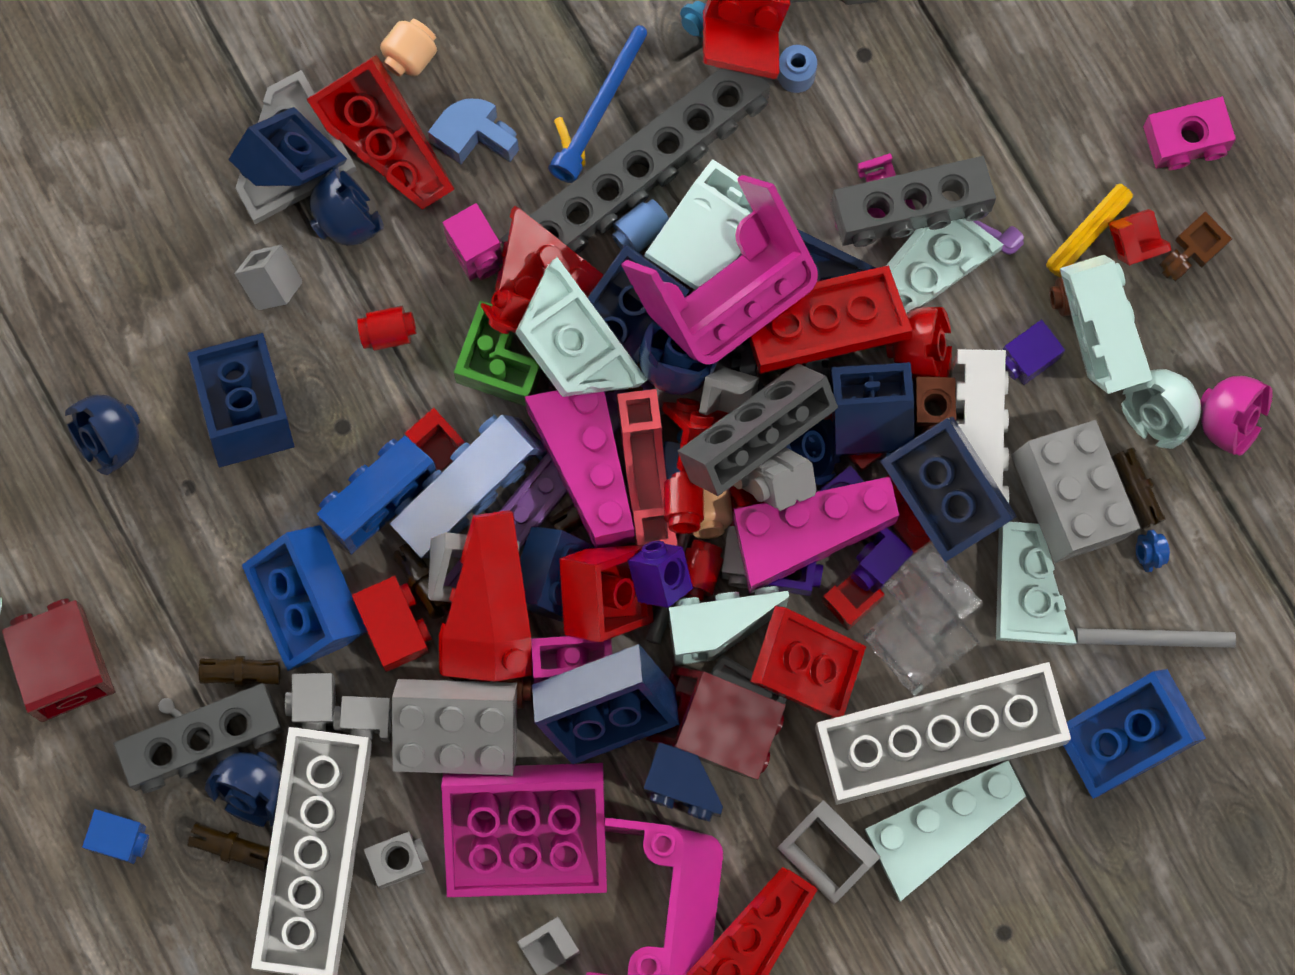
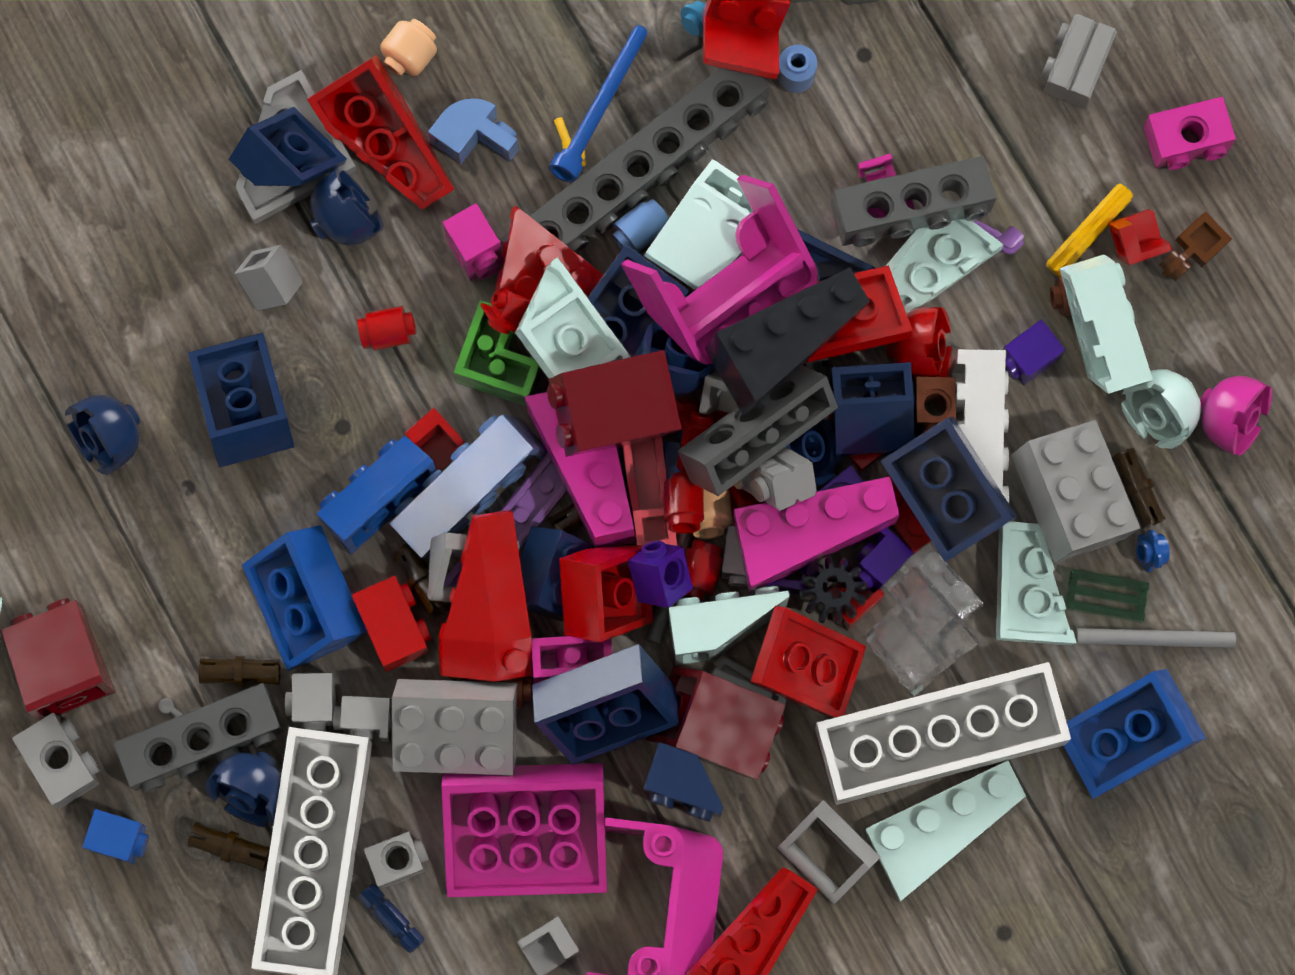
none -> light grey brick [12,713,100,809]
none -> dark blue axle [359,884,424,953]
none -> dark red slope [547,350,682,457]
none -> black wedge [705,267,870,417]
none -> black gear [799,556,868,625]
none -> light grey brick [1040,14,1117,108]
none -> clear green tile [1065,569,1150,623]

